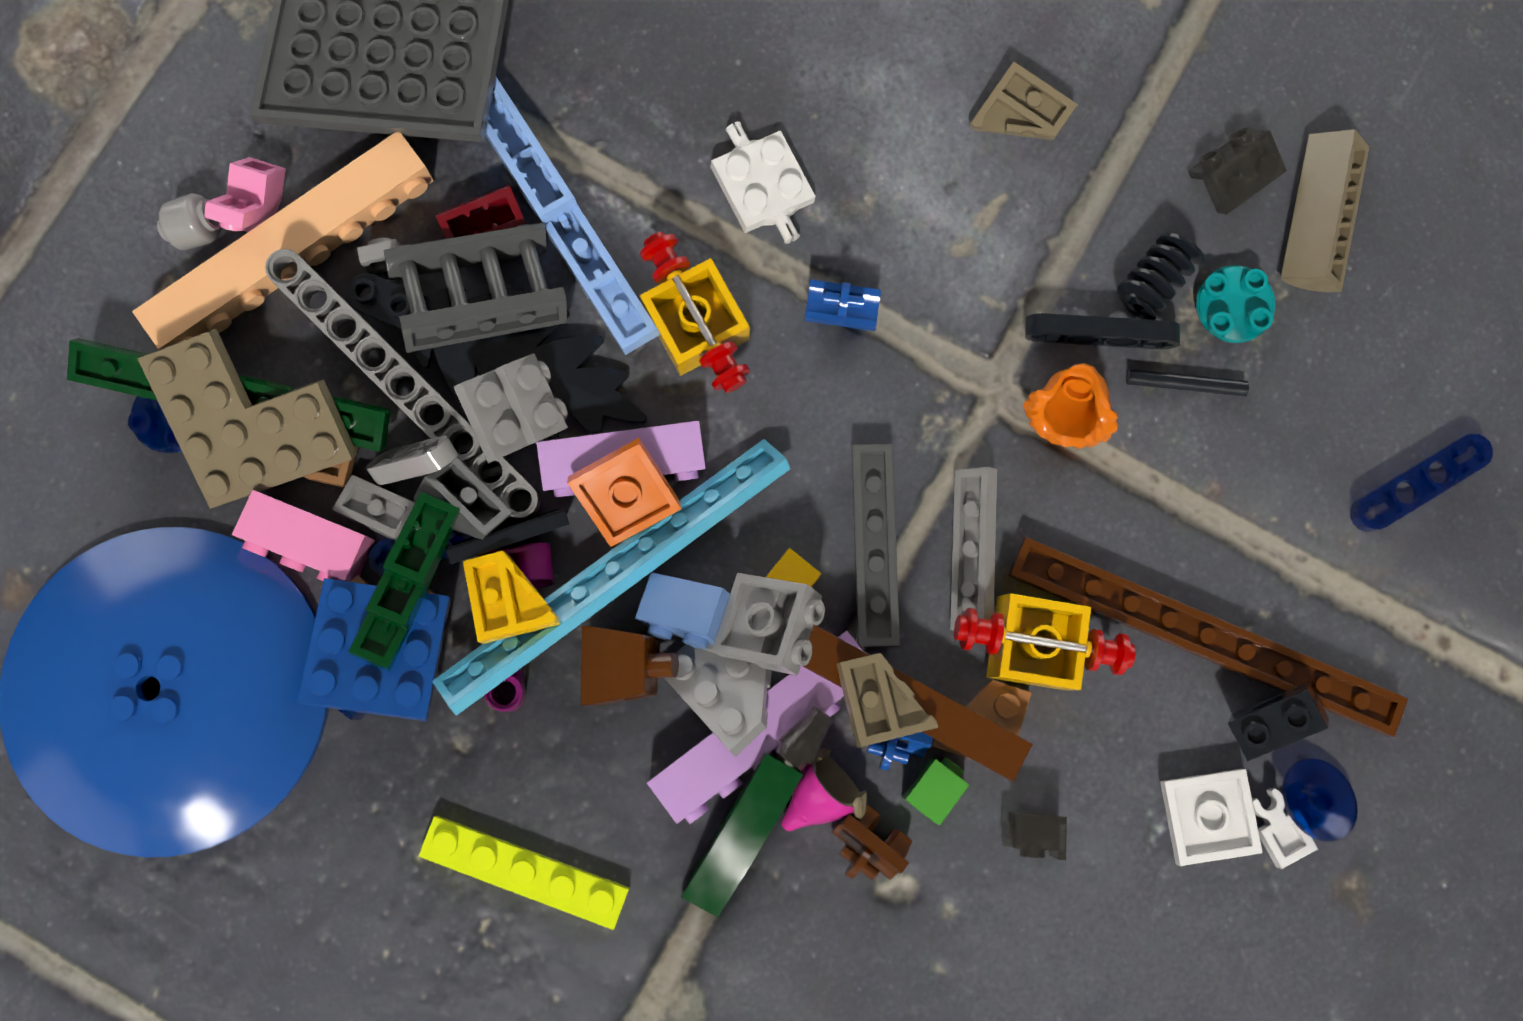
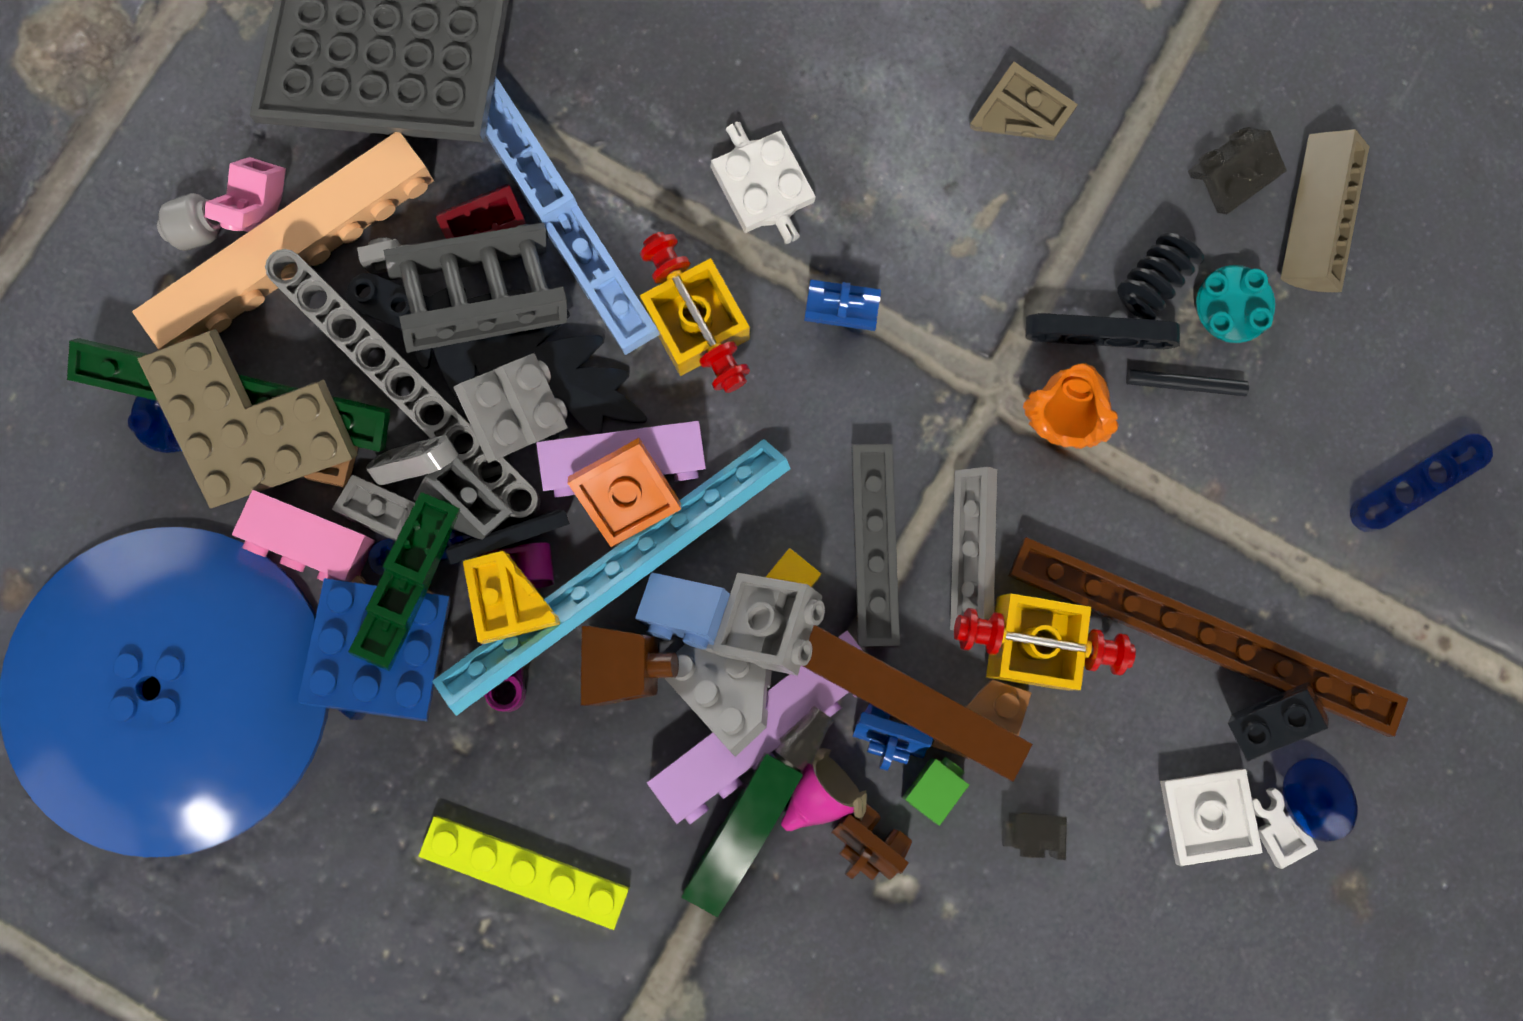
dark tan wing [836,653,938,747] -> none

